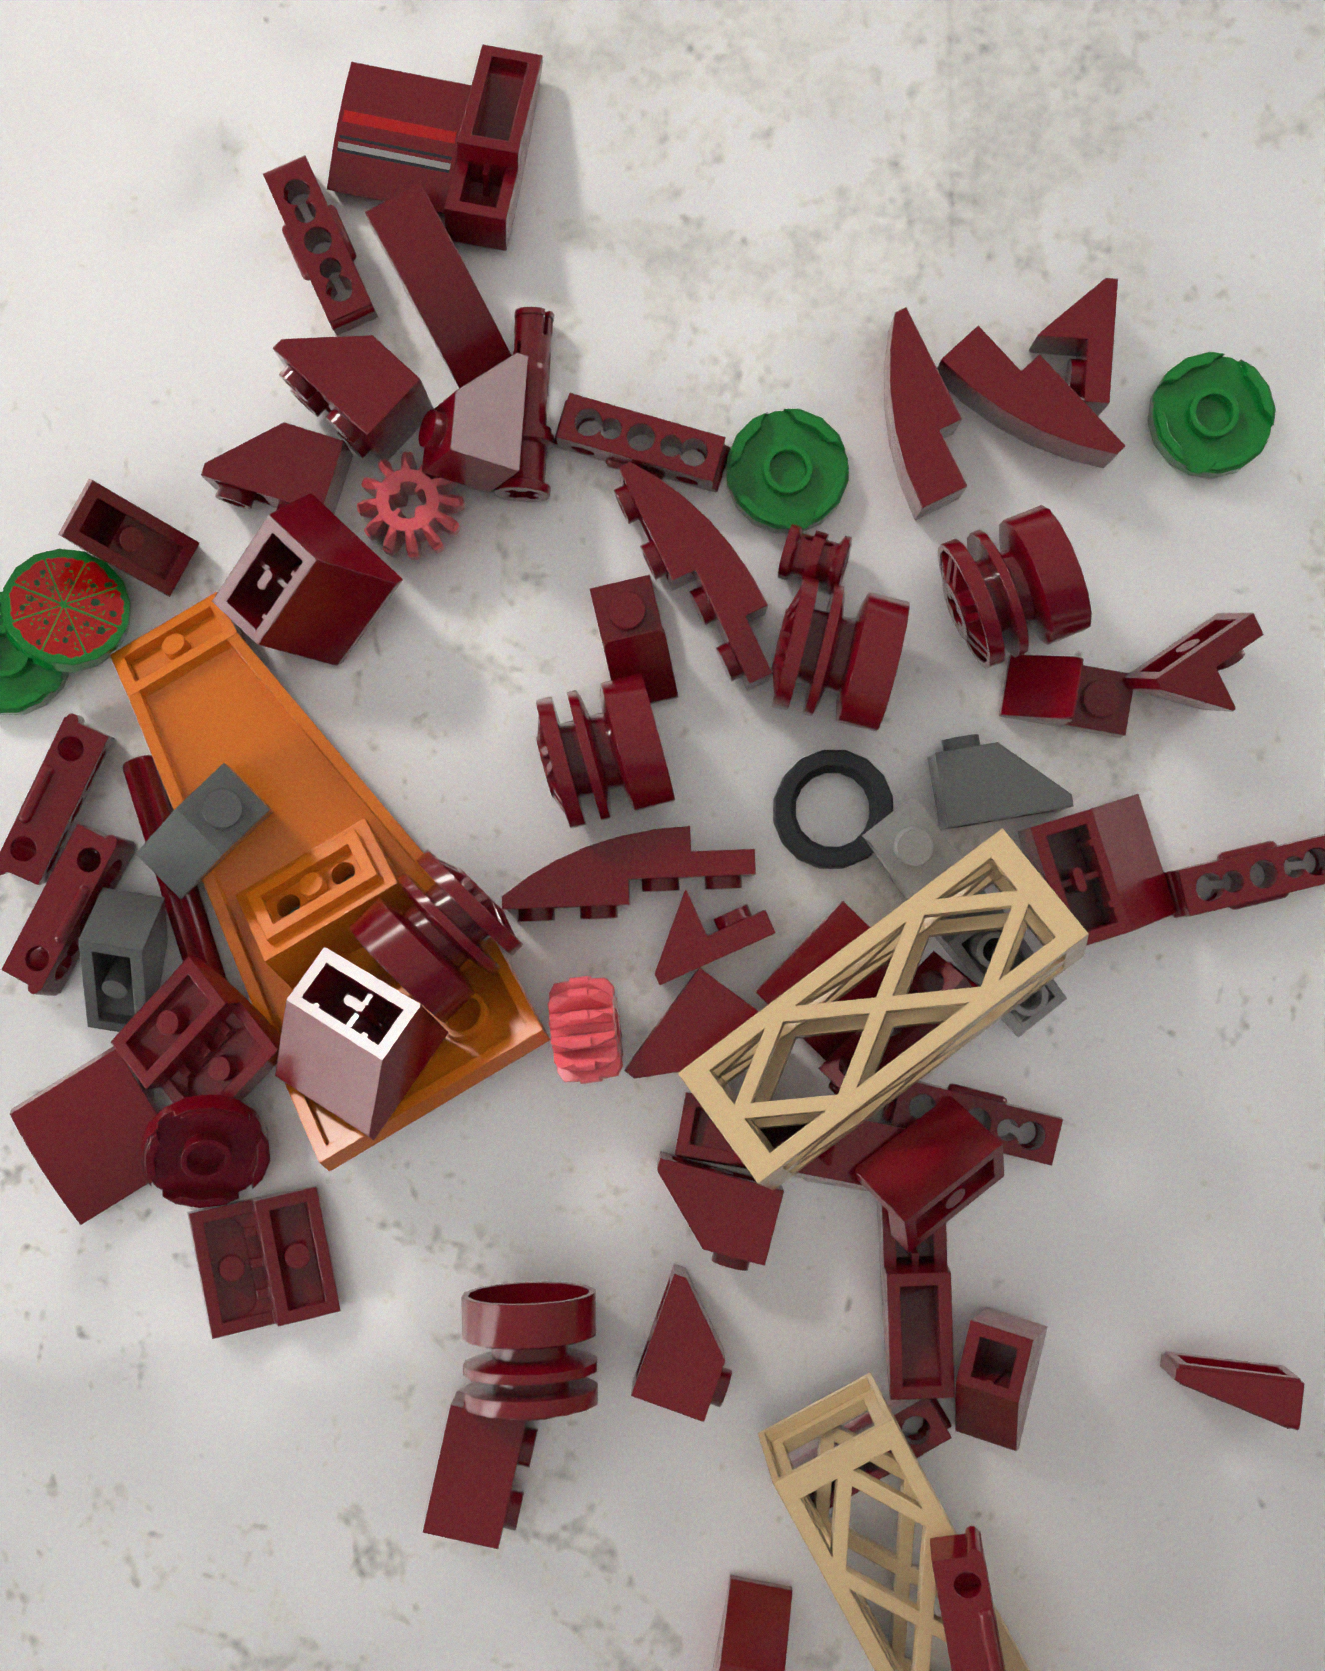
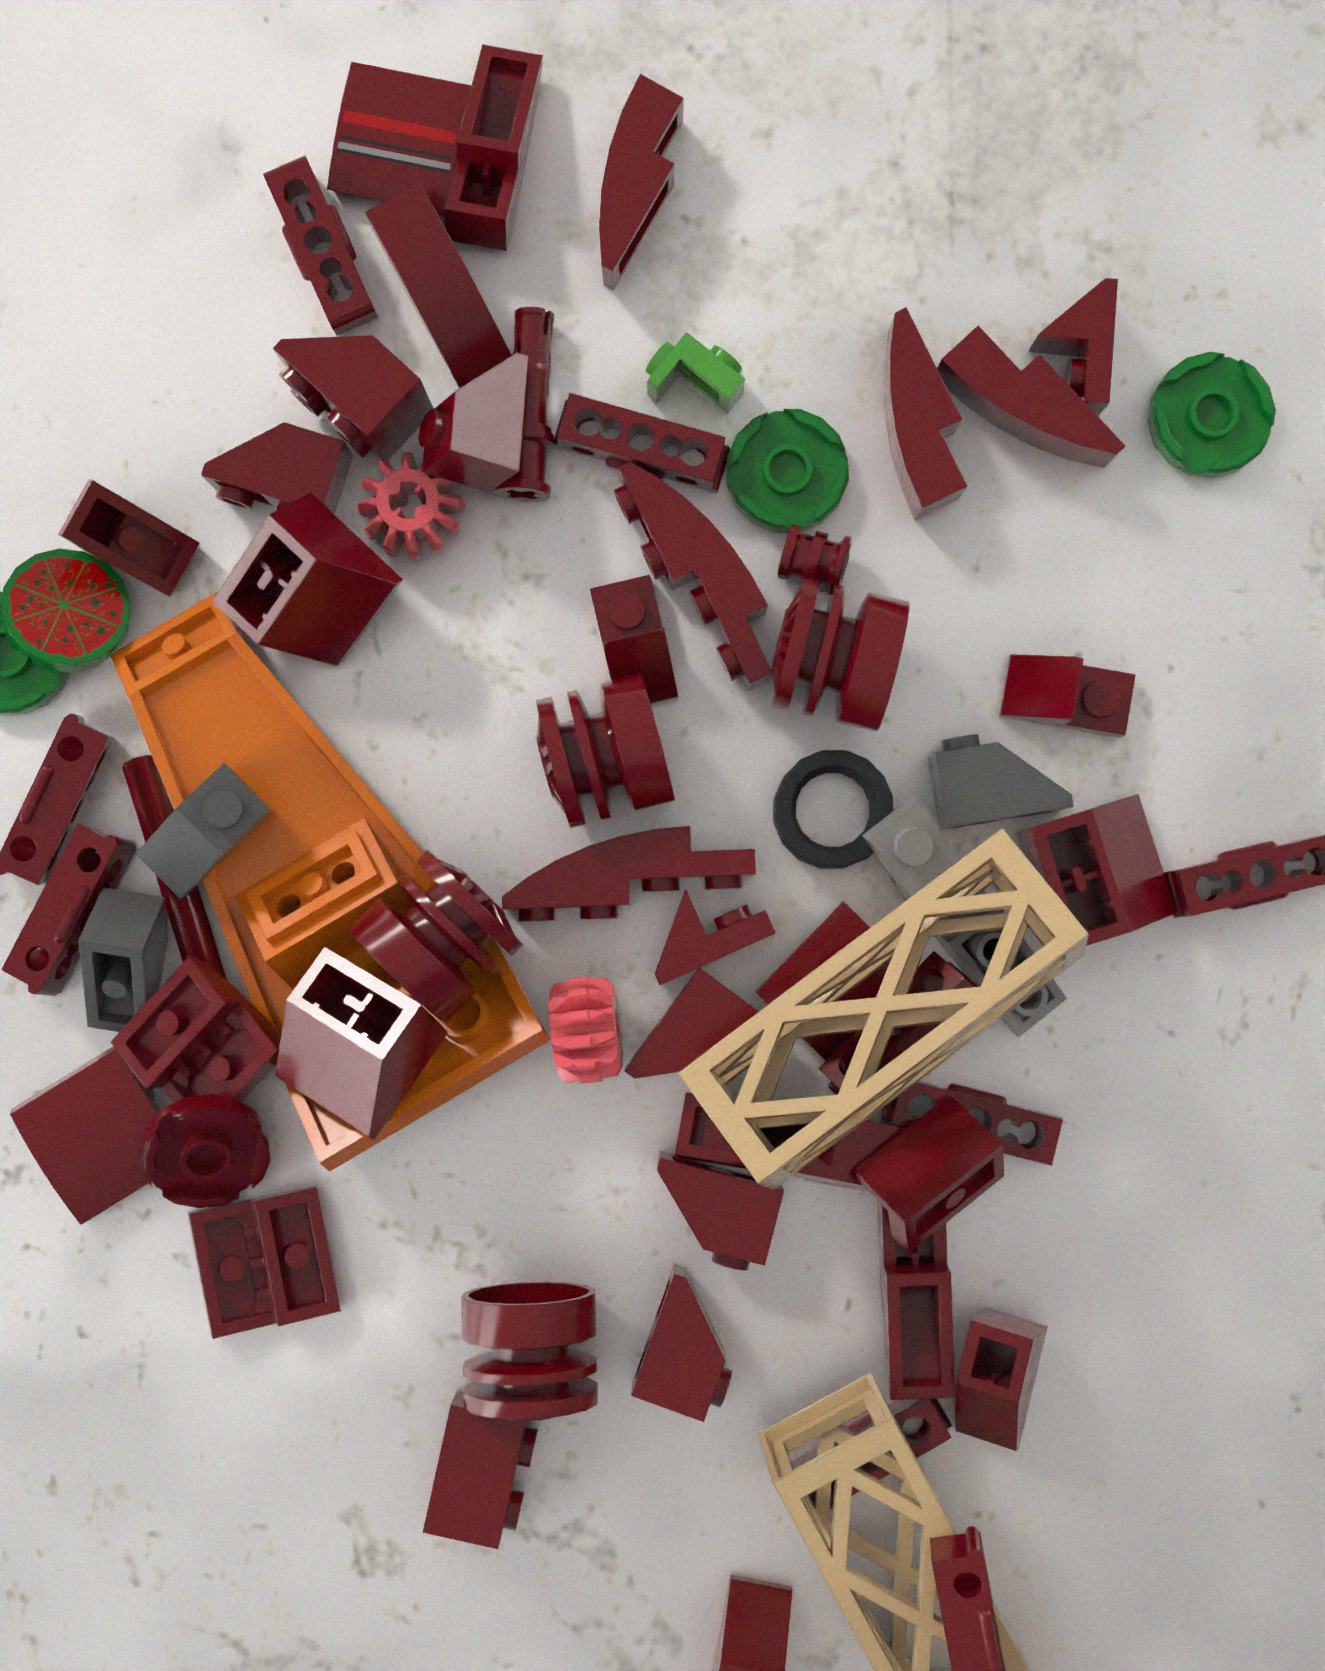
dark red wheel [938,505,1092,669] -> none
dark red slope [1123,613,1264,712] -> none
dark red slope [1160,1352,1305,1430] -> none
none -> dark red slope [599,74,684,290]
none -> bright green bracket [645,332,745,413]

